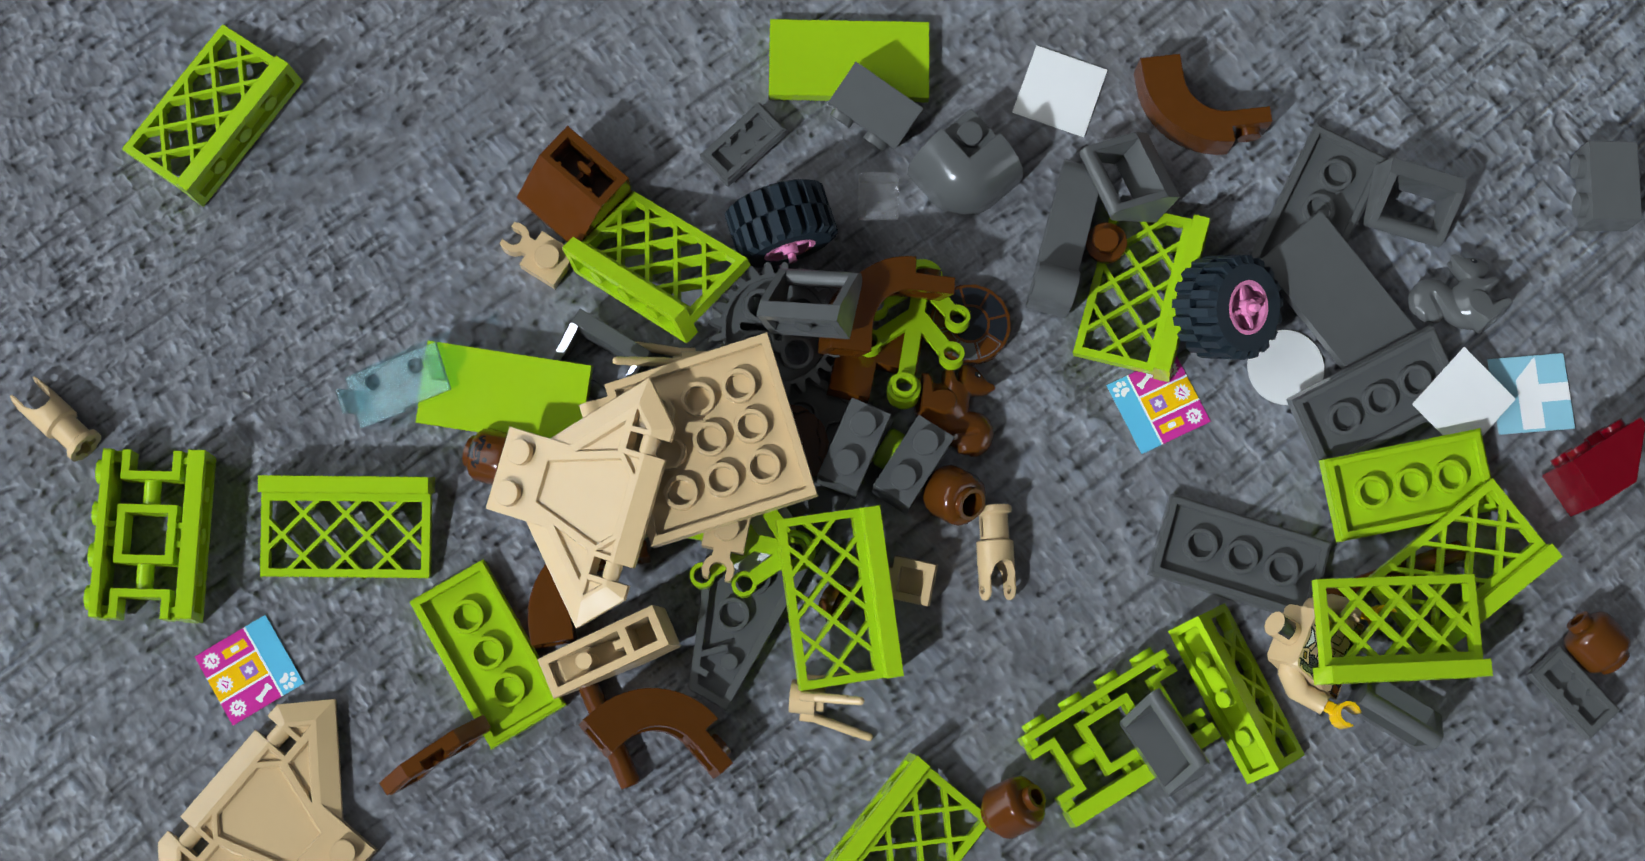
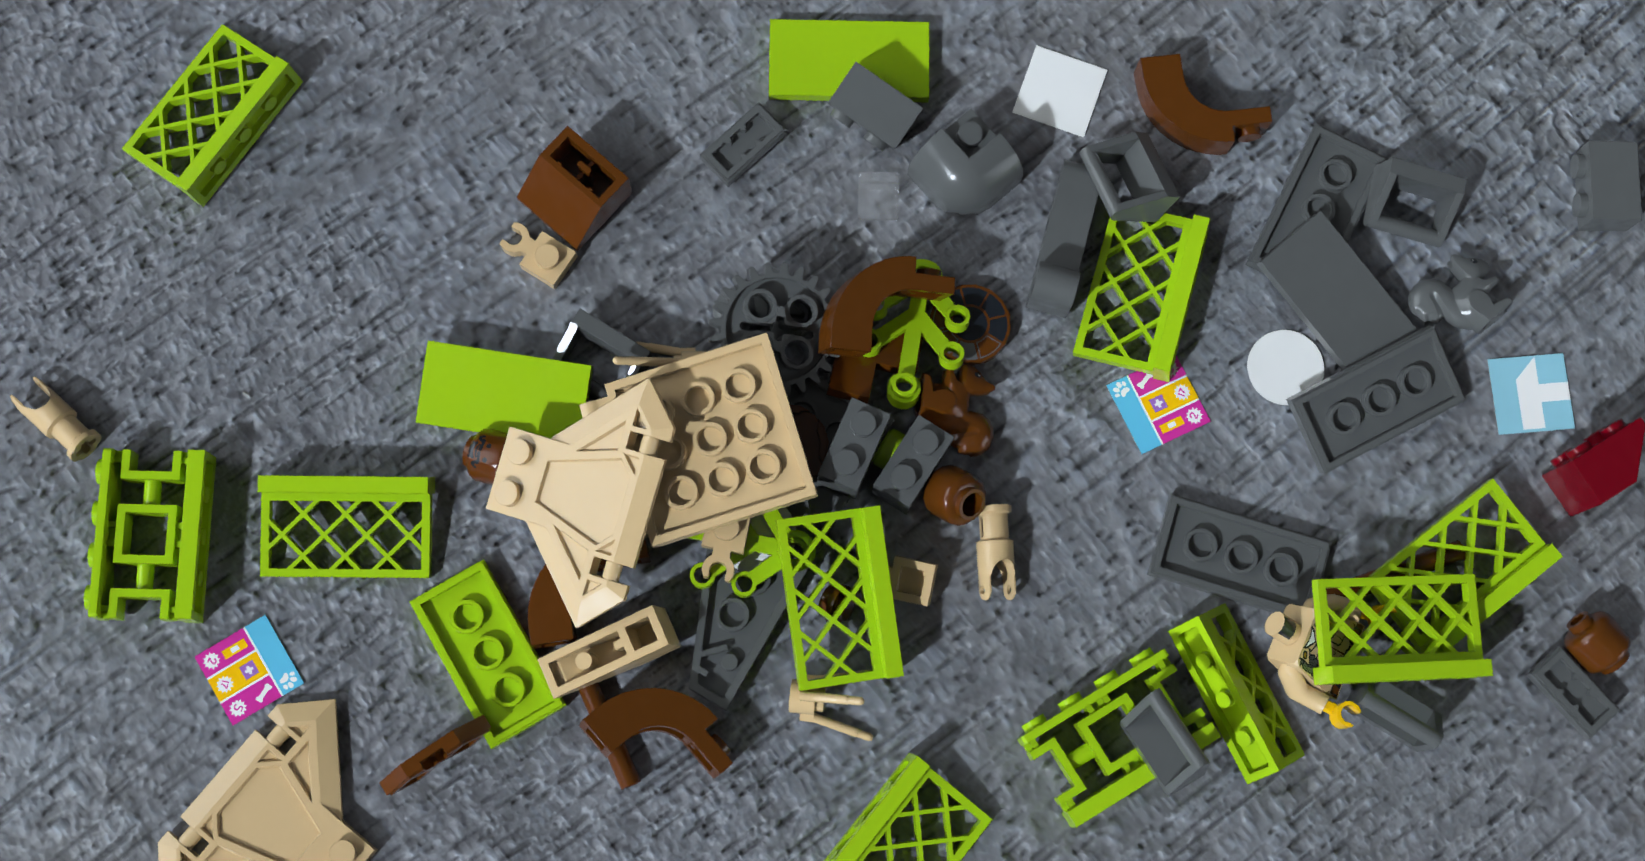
clear light blue piece [335,342,451,428] -> none
lime fence [562,191,750,344] -> none
black wheel [725,179,838,268] -> none
dark grey tile [756,268,862,339] -> none
reddish brown head [981,775,1046,839] -> none
reddish brown plate [1086,223,1127,264] -> none
black wheel [1172,255,1283,360] -> none
lime tile [1319,428,1498,542] -> none
white sticker [1412,347,1516,436] -> none

